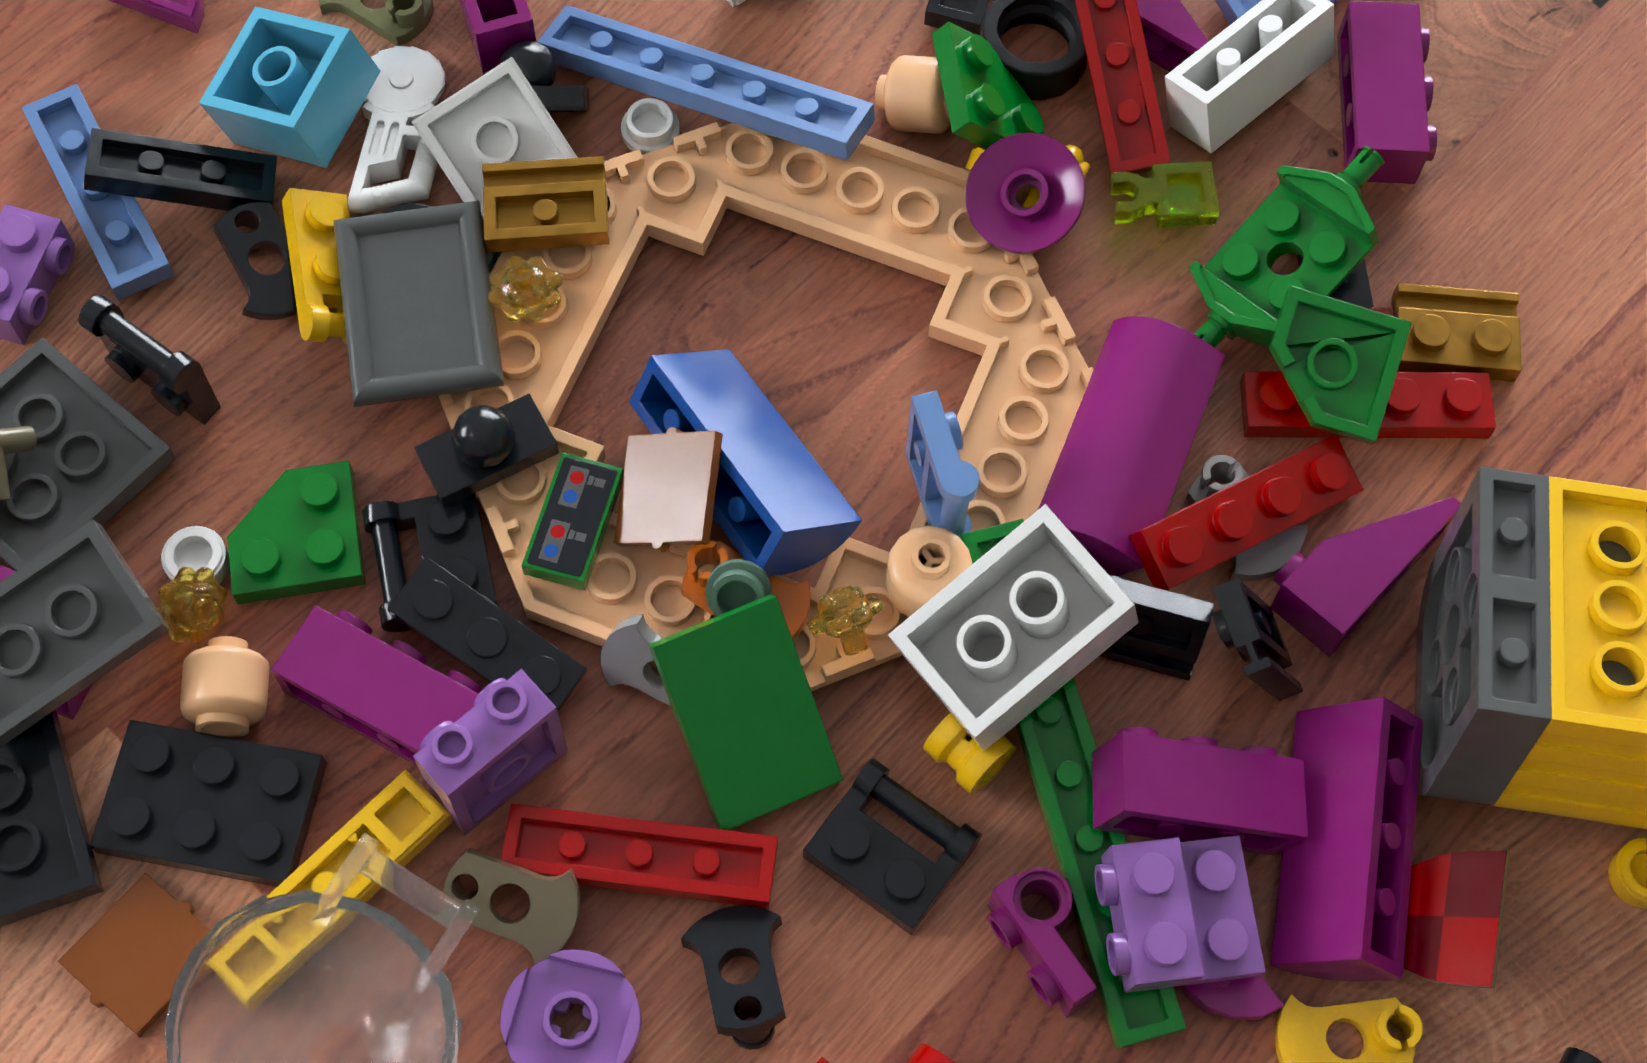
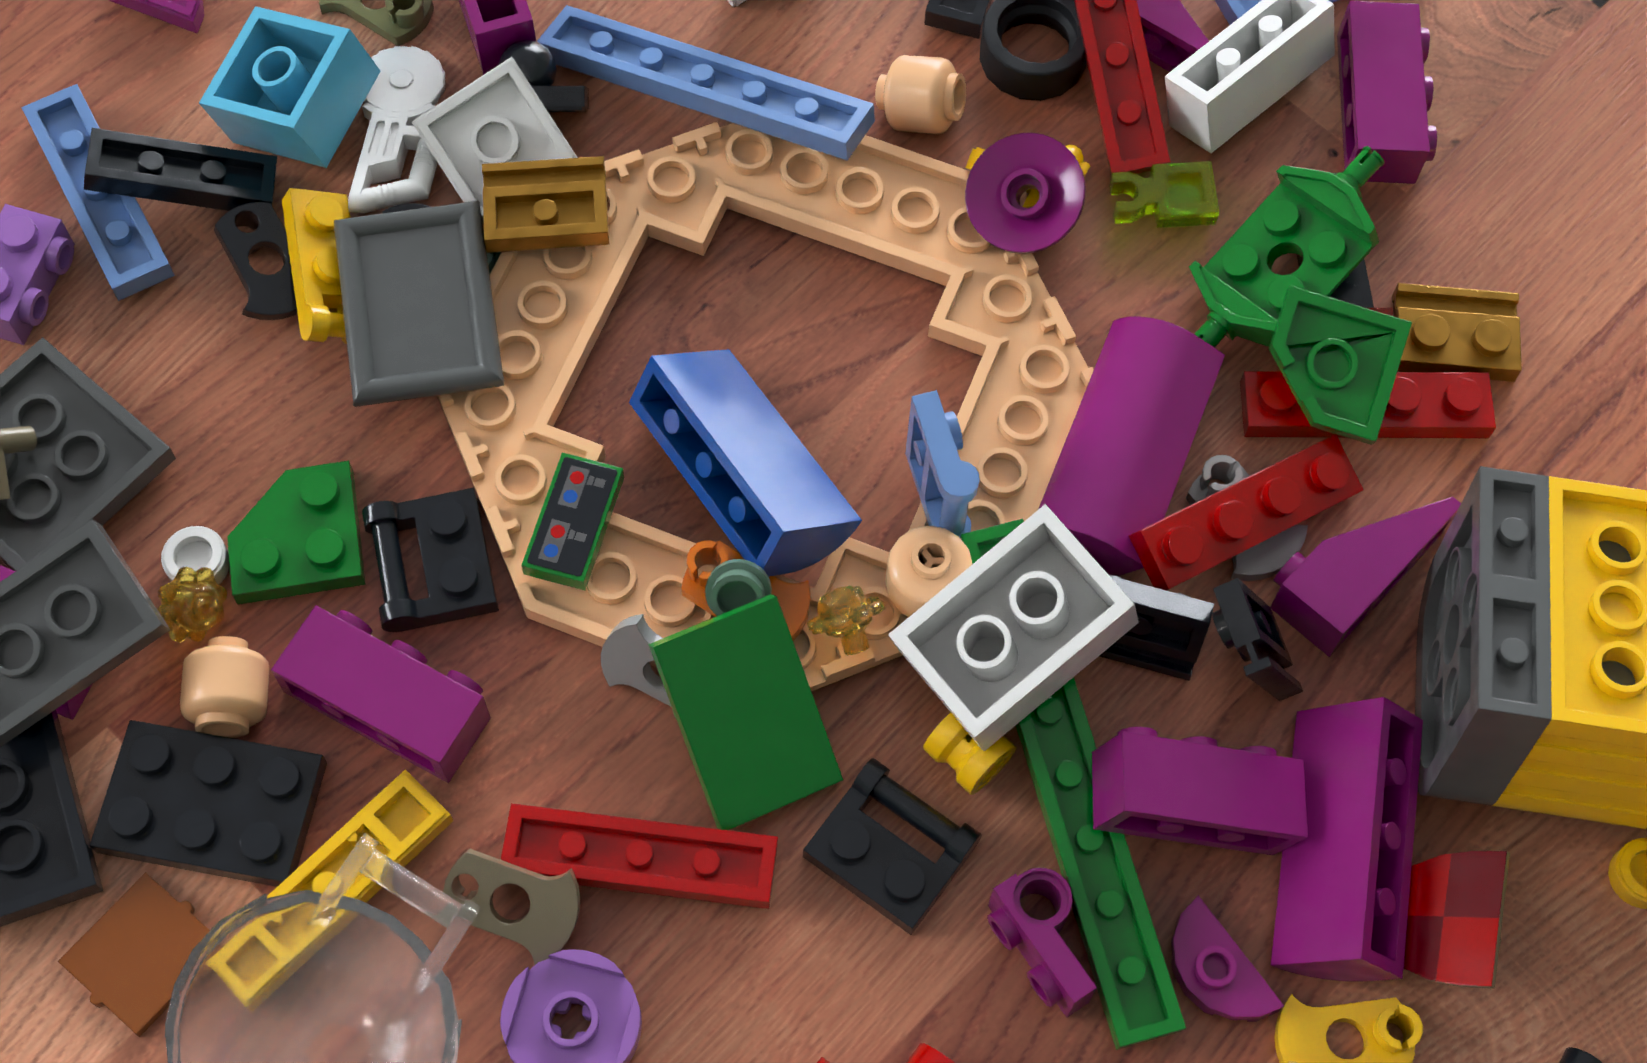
black plate [78,295,221,425] -> none
black plate [387,556,587,712] -> none
medium lavender plate [413,669,568,835] -> none
black tile [414,393,559,507] -> none
clear yellow plant [488,256,562,322] -> none
piece [614,427,723,552] -> none
white plate [621,98,680,155] -> none
black piece [681,905,786,1050] -> none
green plate [932,22,1044,148] -> none
medium lavender plate [1095,835,1266,993] -> none

